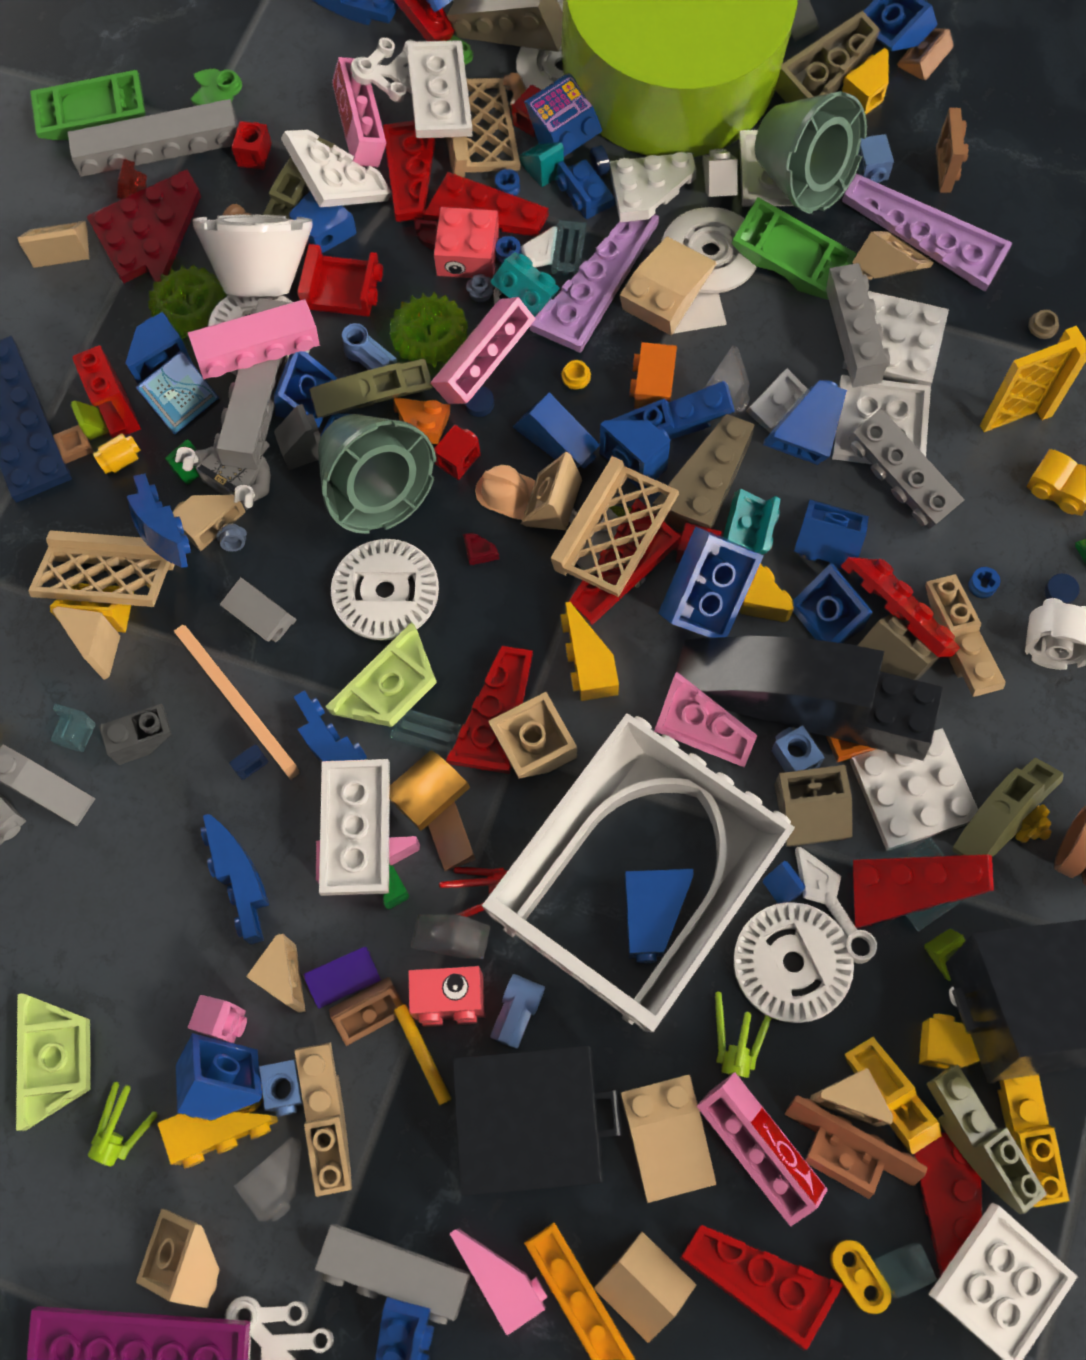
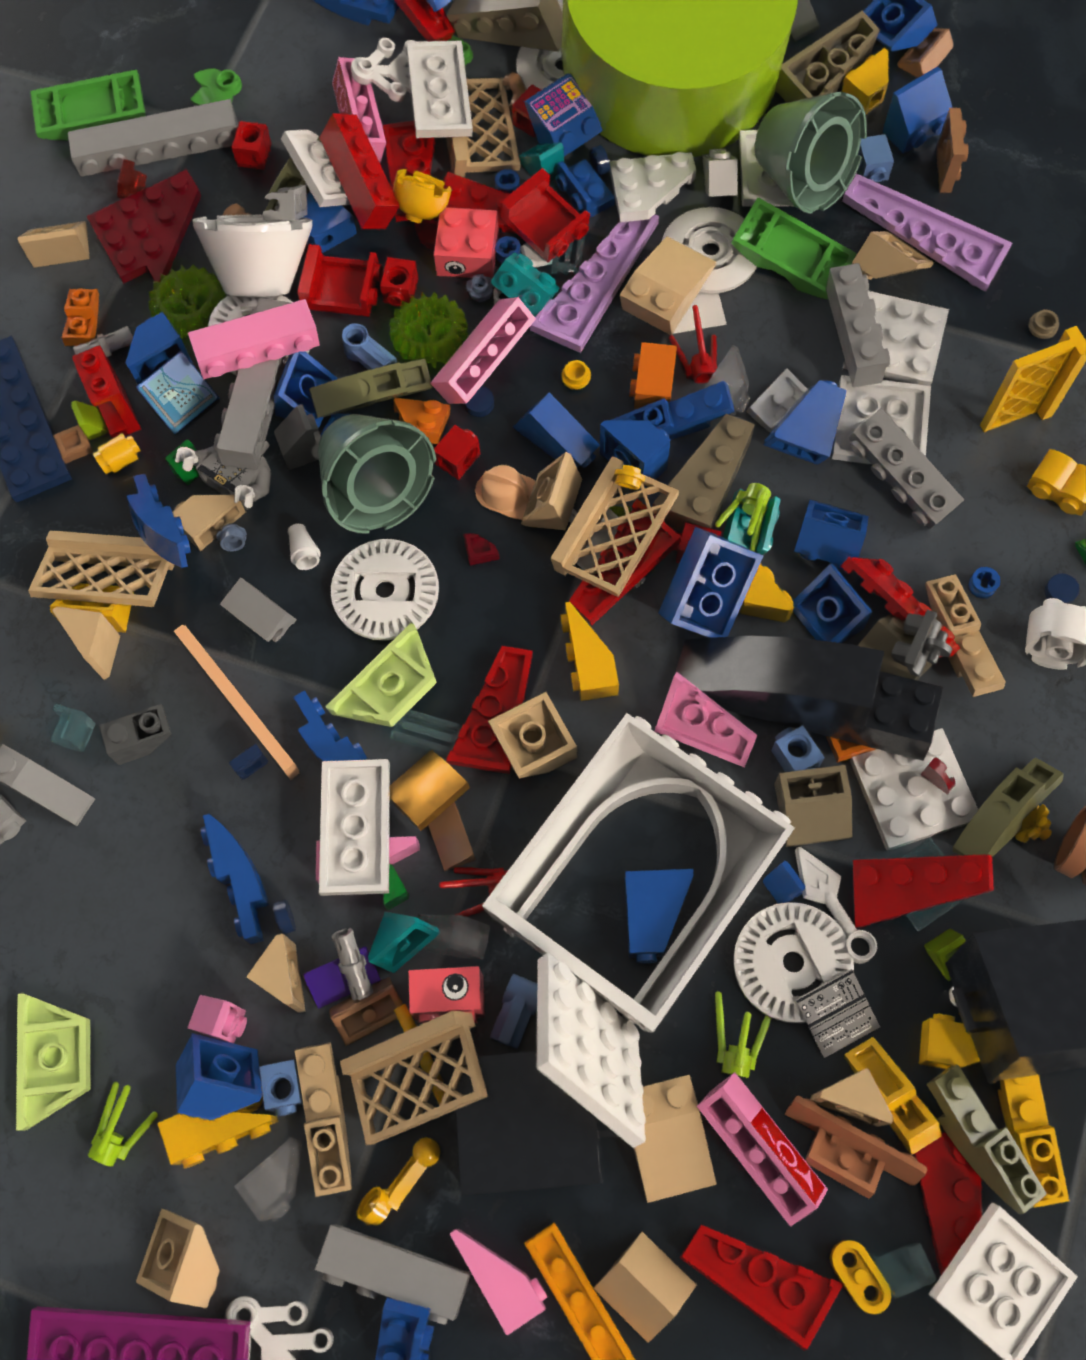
none -> orange slope [61,289,99,346]
none -> light grey pin [73,326,133,357]
none -> light grey hinge [263,185,308,221]
none -> dark blue tile [273,899,296,935]
none -> white cone [288,524,321,570]
none -> red brick [320,113,400,229]
none -> light grey pin [331,928,373,1000]
none -> tan fence [340,1011,488,1145]
none -> yellow piece [357,1137,441,1226]
none -> teal slope [368,911,440,973]
none -> red brick [380,257,418,307]
none -> yellow cylinder [393,169,452,223]
none -> red panel [500,168,590,263]
none -> white plate [537,952,646,1148]
none -> yellow plate [614,465,646,490]
none -> red plant [669,305,718,384]
none -> lime plant [715,483,771,551]
none -> light grey sticker [795,969,880,1058]
none -> blue slope [882,66,952,154]
none -> dark grey hips [891,609,953,677]
none -> dark red tile [921,757,956,795]

